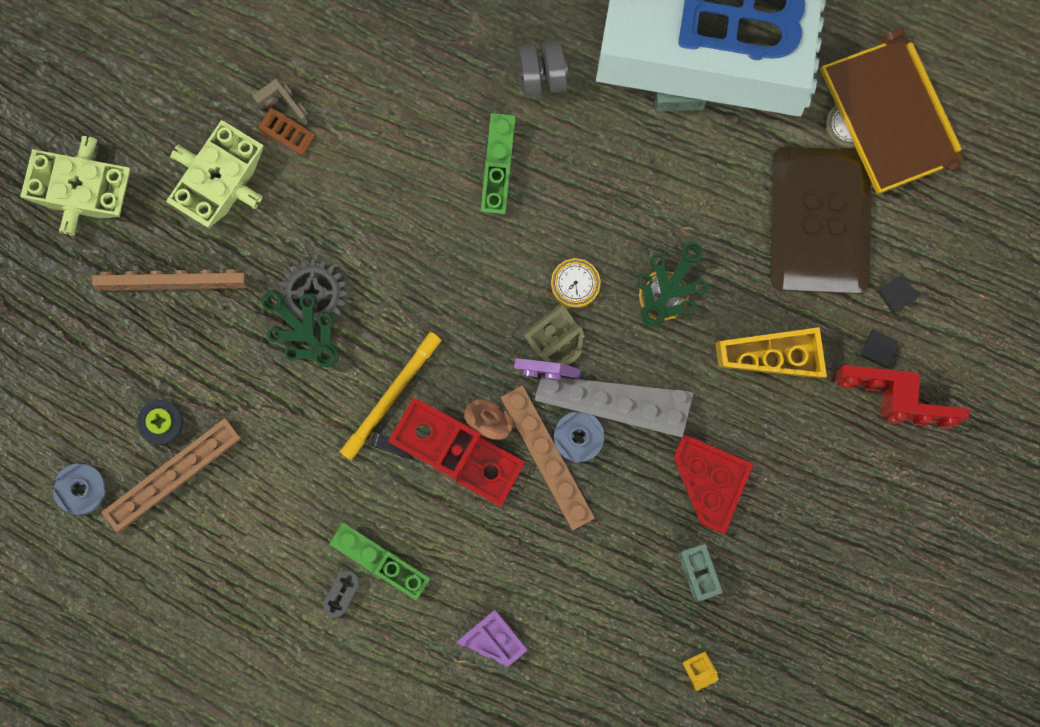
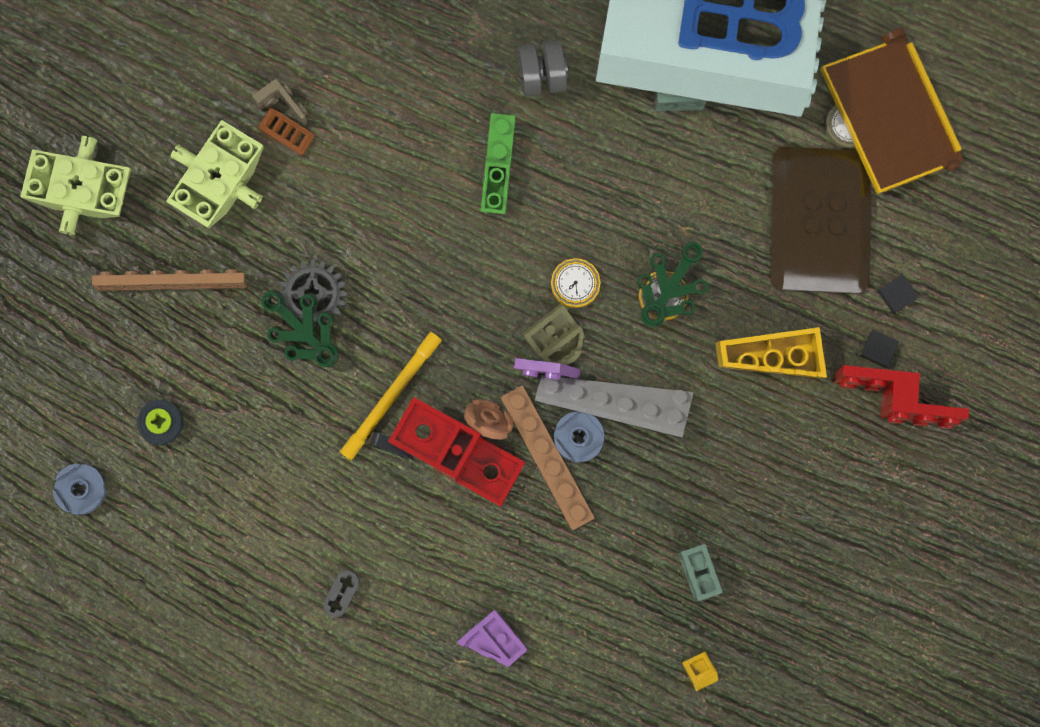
medium nougat plate [101,418,241,533] -> none
bright green slope [328,522,430,600] -> none
red plate [673,434,754,535] -> none

